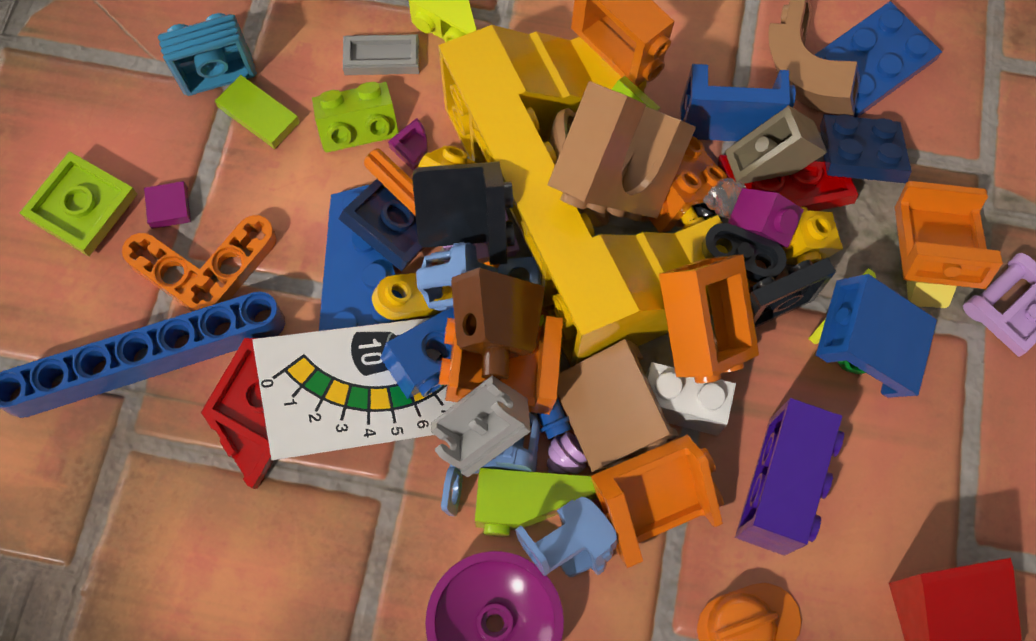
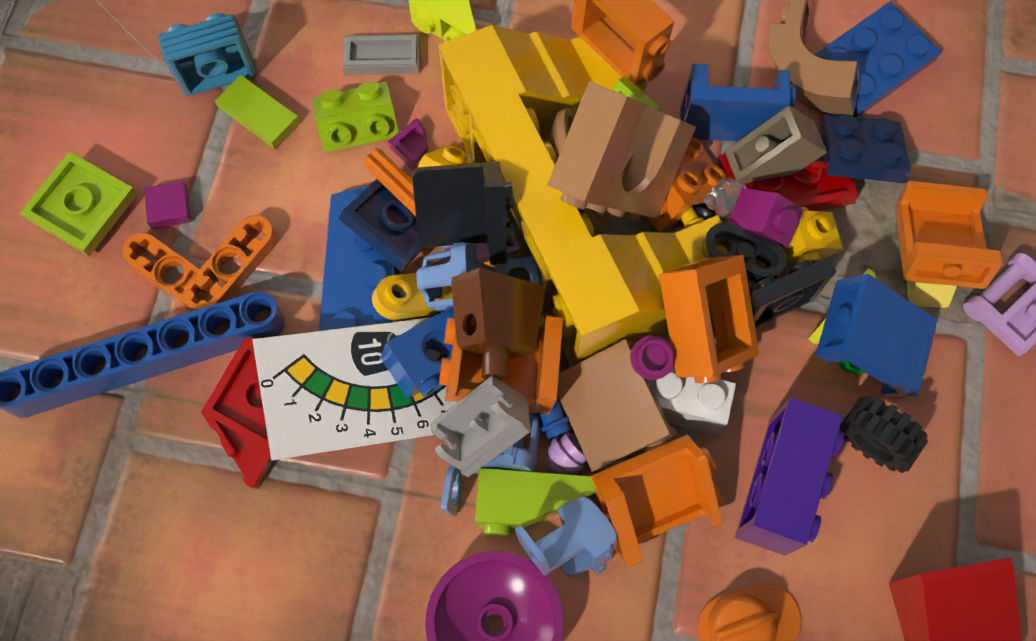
none -> magenta plate [630,335,675,380]
none -> black tyre [839,396,928,473]

